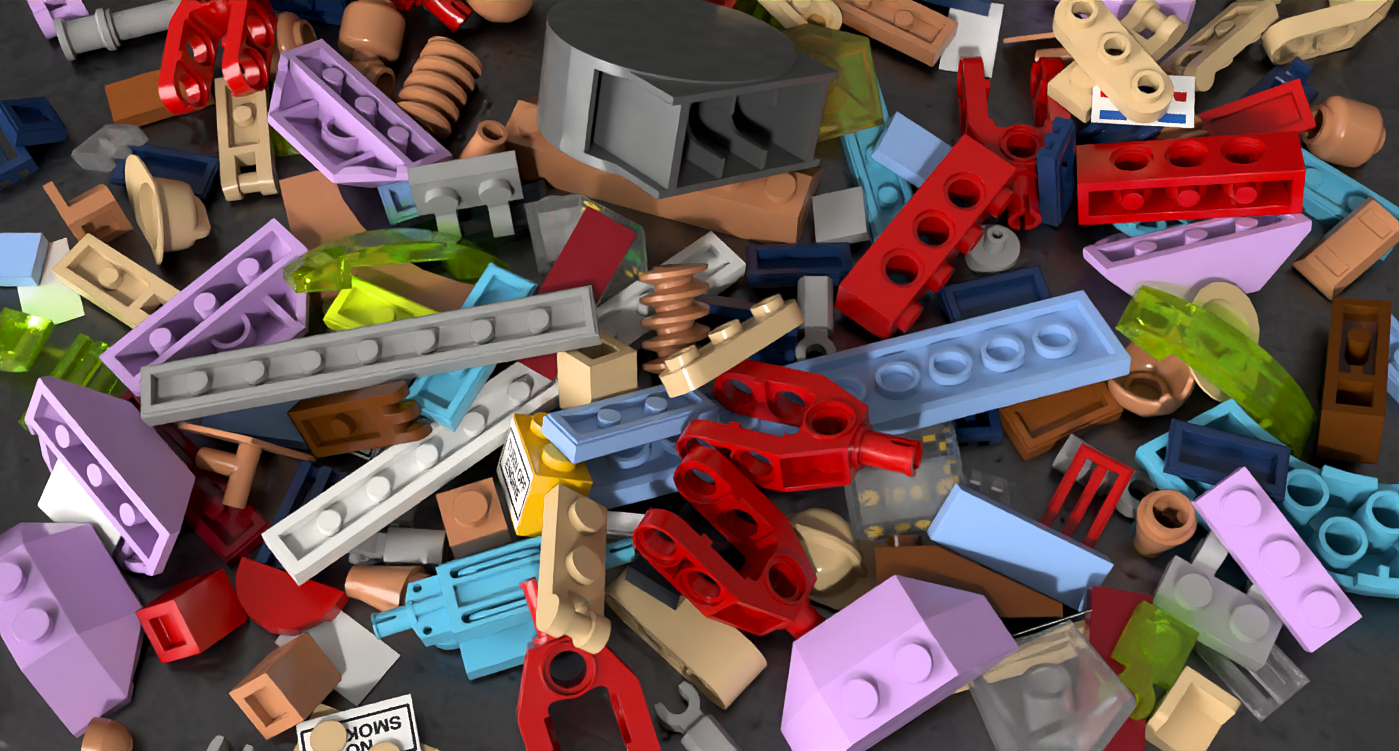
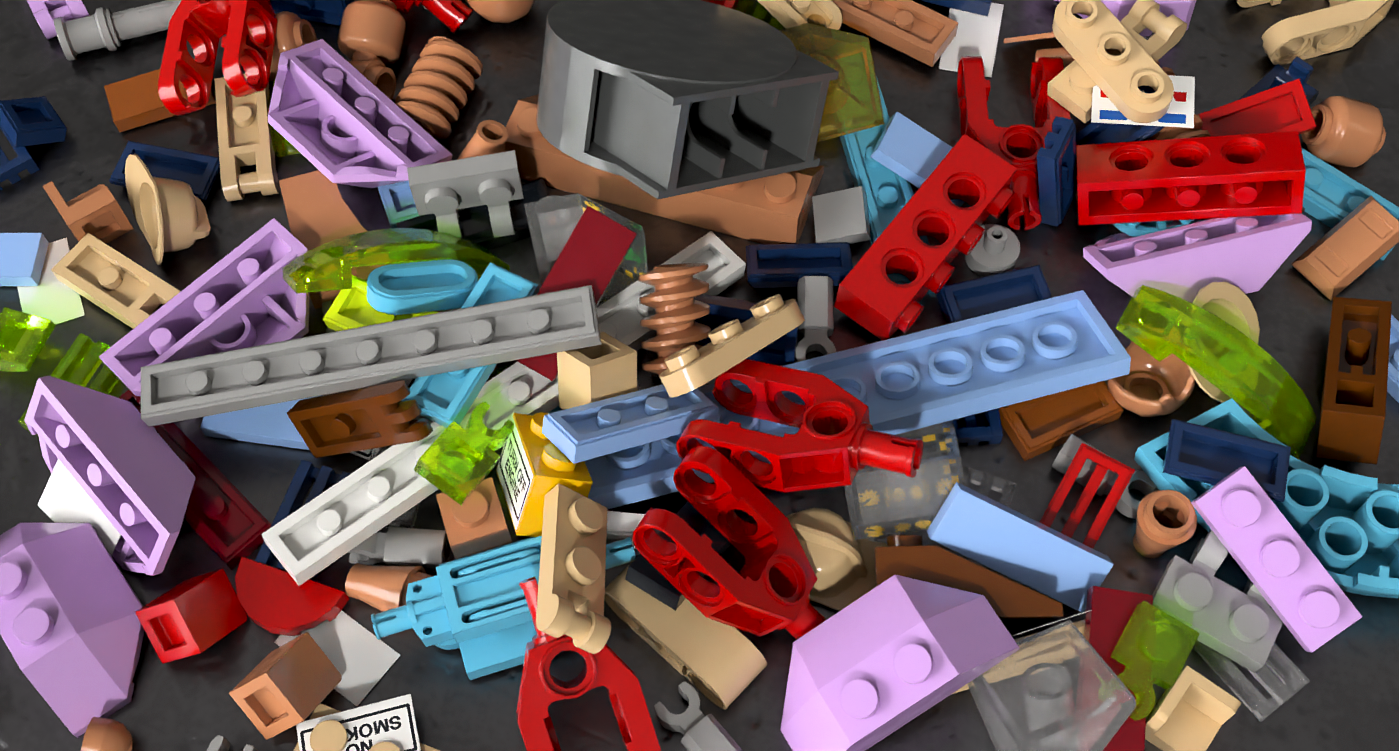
clear tile [71,124,149,172] -> none
nougat shield [177,423,316,509] -> none
tan plate [1160,0,1279,92] -> none
none -> medium azure tile [366,259,478,315]
none -> clear neon green plate [414,402,514,505]

